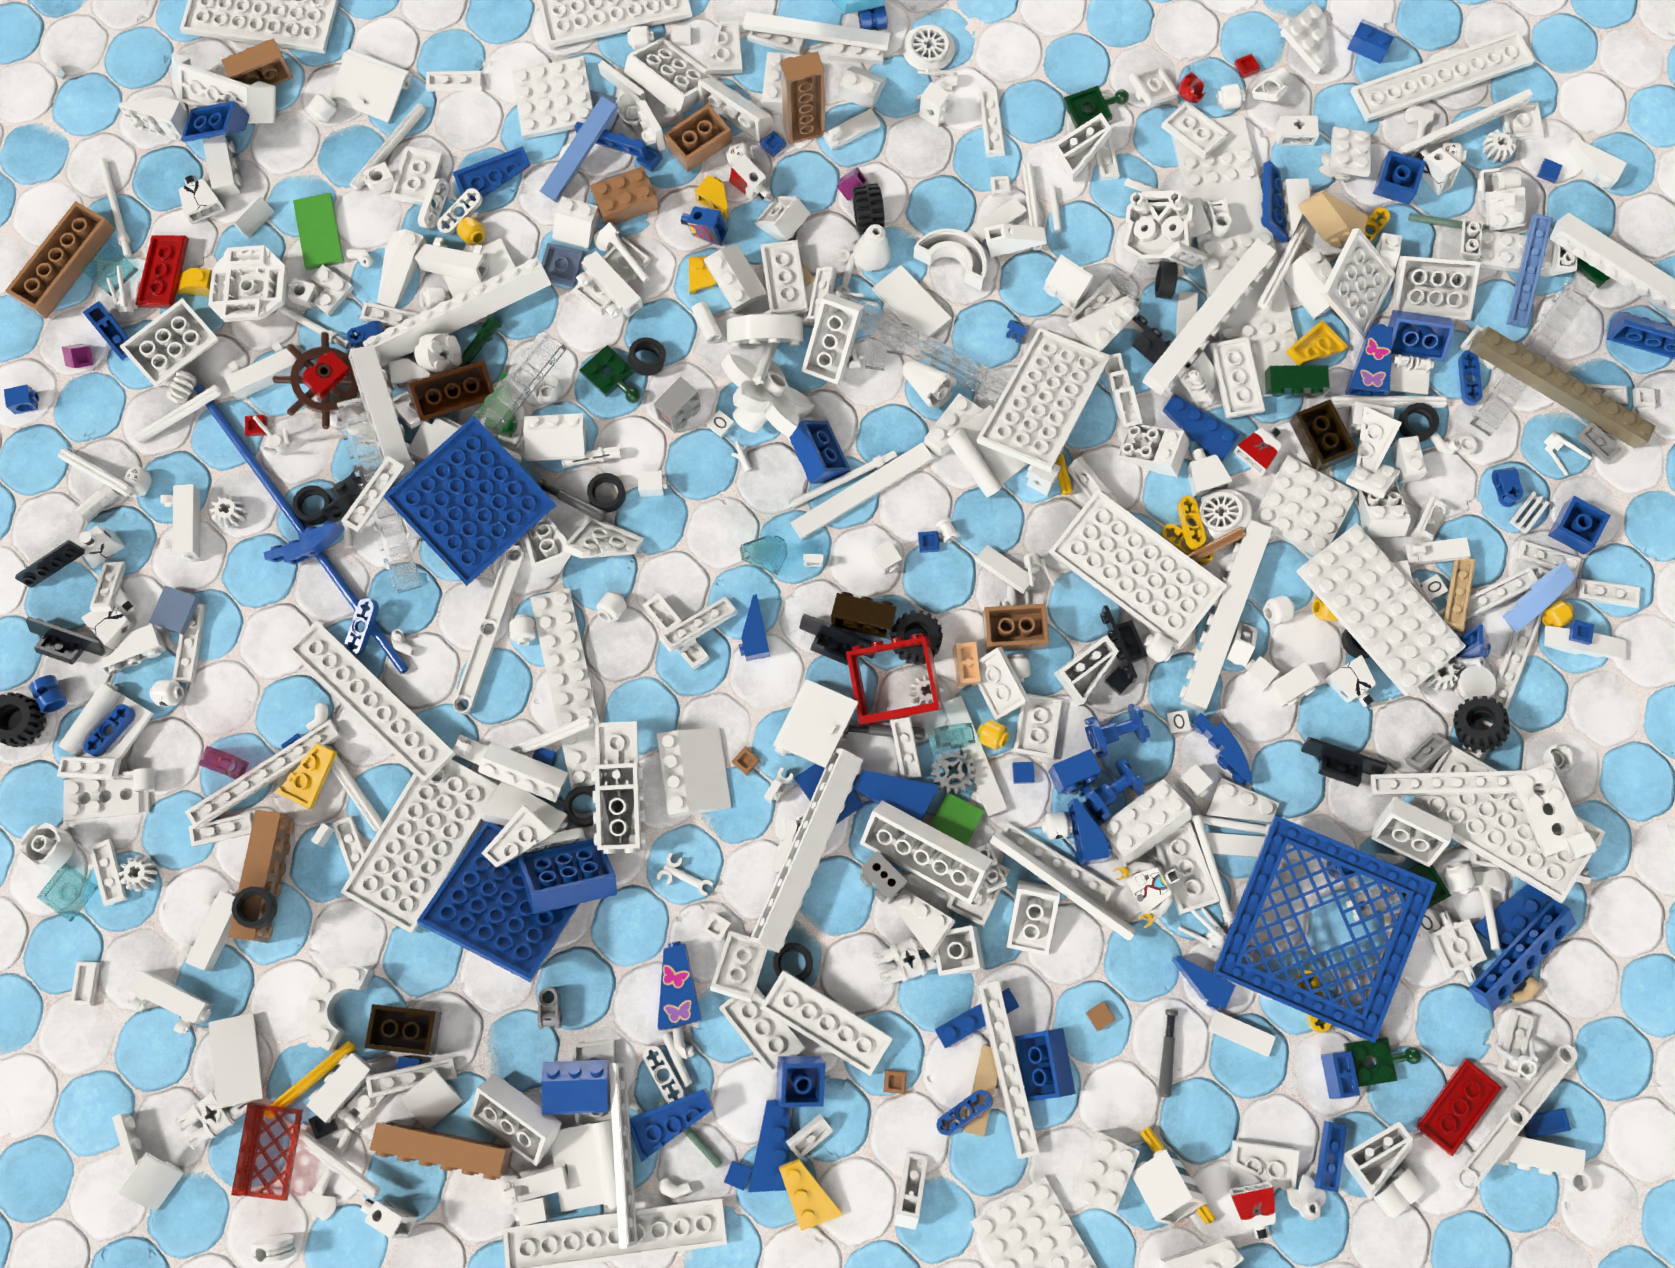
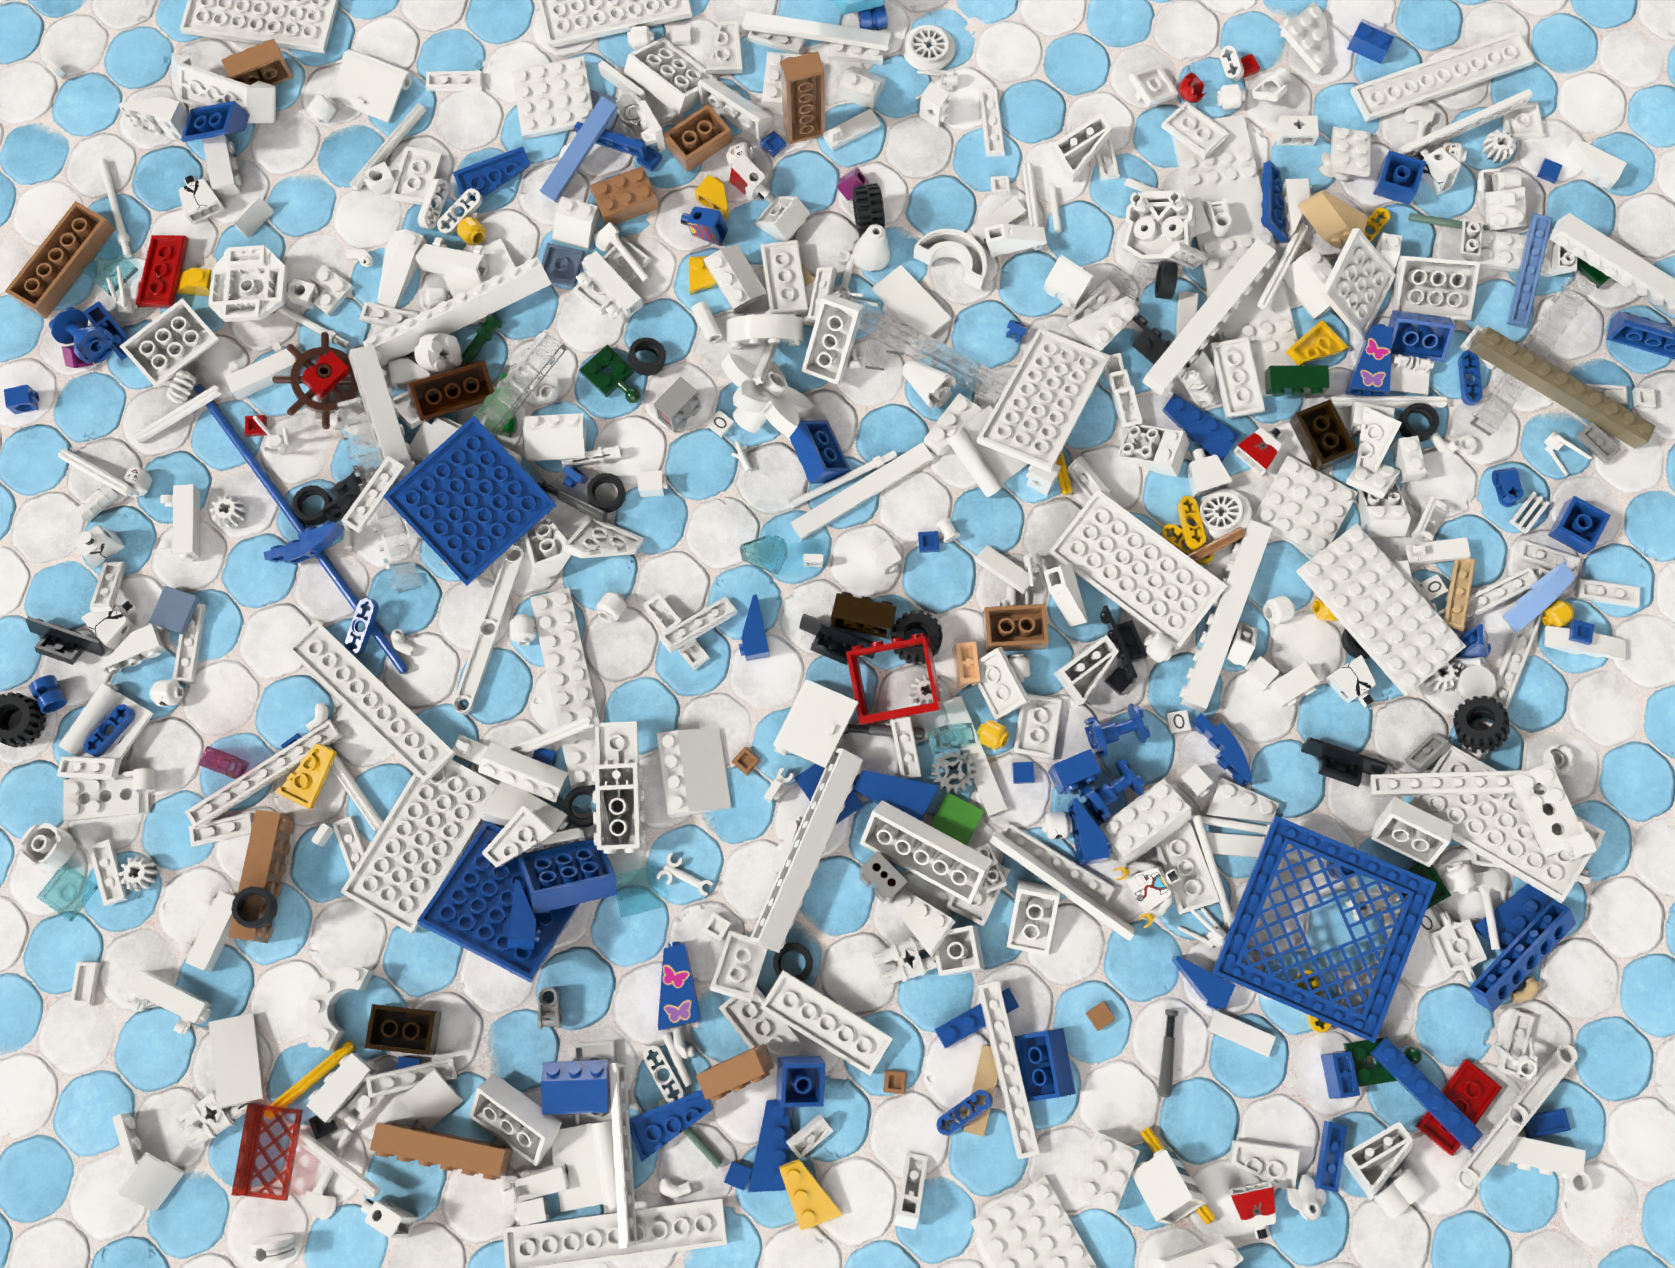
black bracket [15,540,85,588] -> none
bright green tile [293,193,344,270] -> none
blue piece [347,321,384,349] -> none
dark green plate [1063,86,1129,129] -> none
white arm [1376,850,1406,865] -> none
none -> blue piece [49,306,114,364]
none -> blue slope [508,880,540,950]
none -> blue tile [563,465,589,488]
none -> clear light blue tile [616,866,663,918]
none -> medium nougat brick [696,1043,774,1101]
none -> white slope [1043,564,1088,627]
none -> white beam [1220,46,1244,81]
none -> blue plate [1370,1038,1483,1150]

